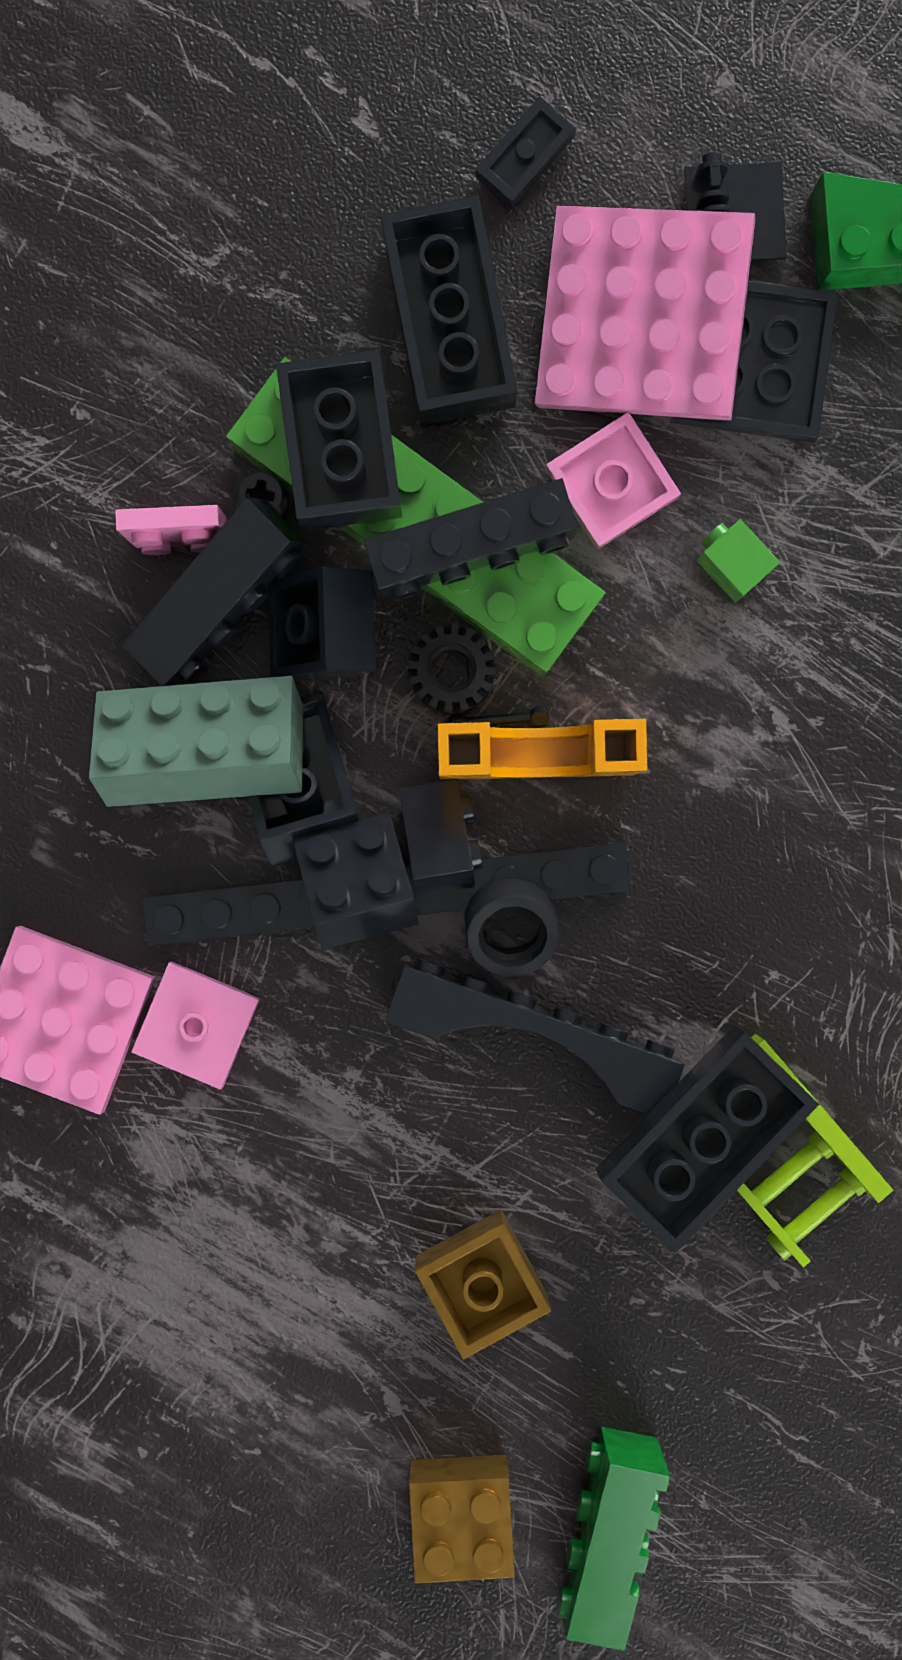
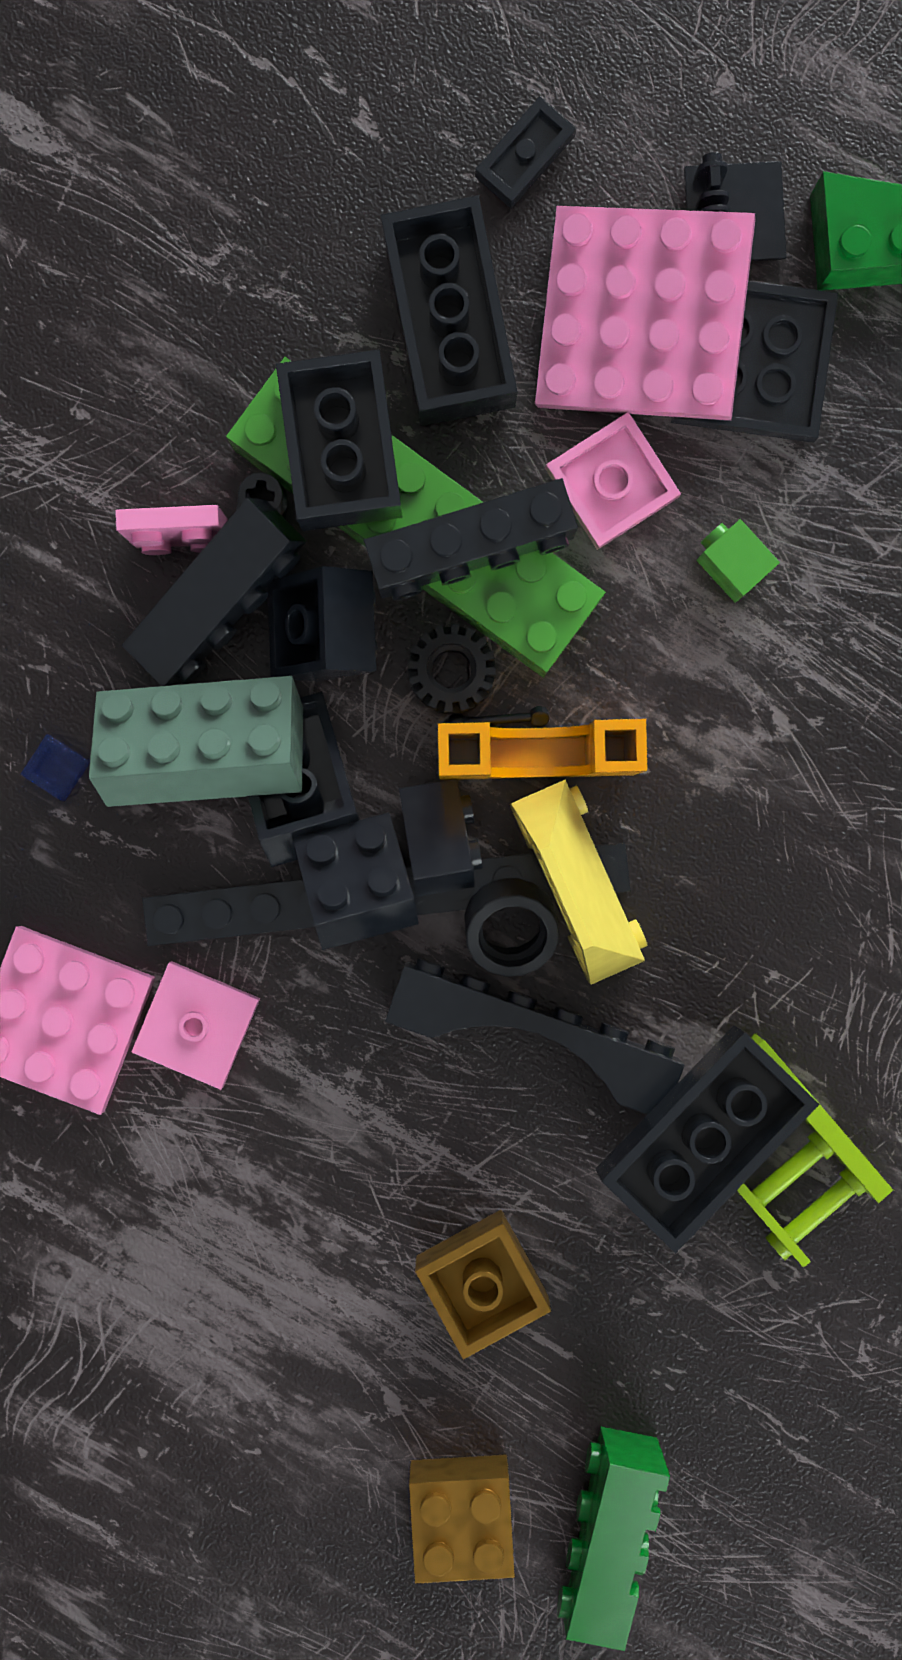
none -> clear blue tile [20,734,90,801]
none -> light yellow wedge [509,780,648,985]

